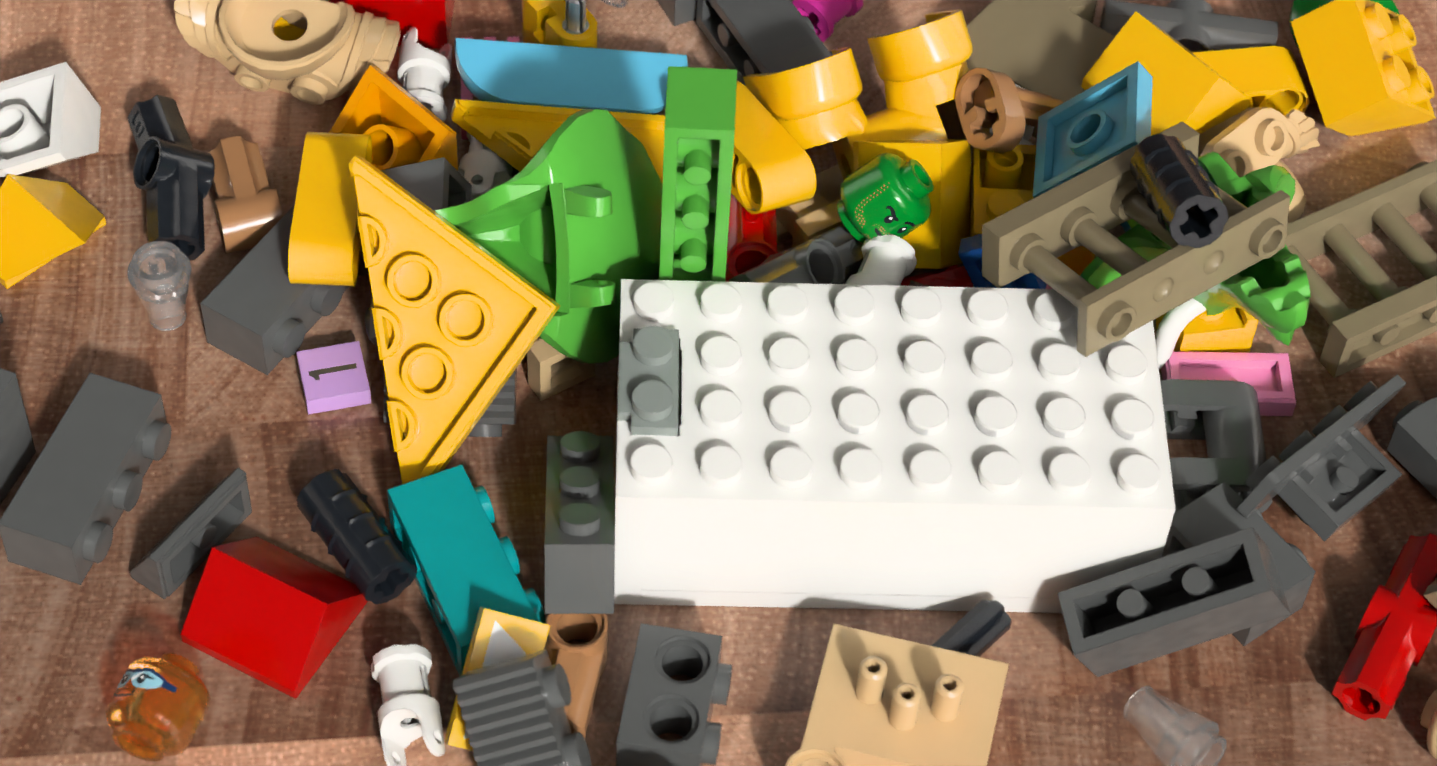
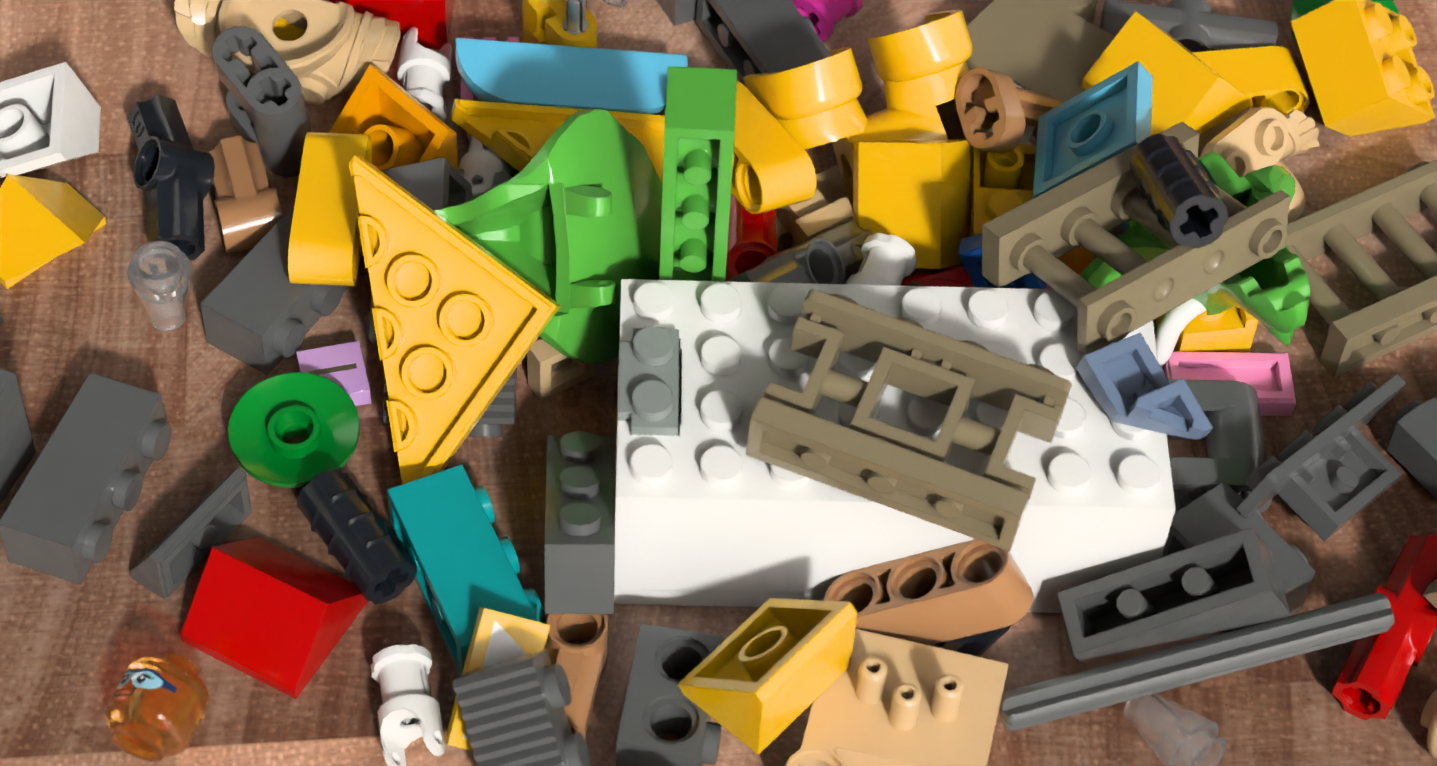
green head [837,153,934,243] -> none
none -> dark grey connector [212,26,312,177]
none -> green dish [228,372,360,488]
none -> yellow slope [677,598,857,755]
none -> dark tan fence [745,289,1072,551]
none -> medium nougat beam [824,539,1033,646]
none -> axle [999,593,1394,731]
none -> sand blue slope [1076,332,1213,440]

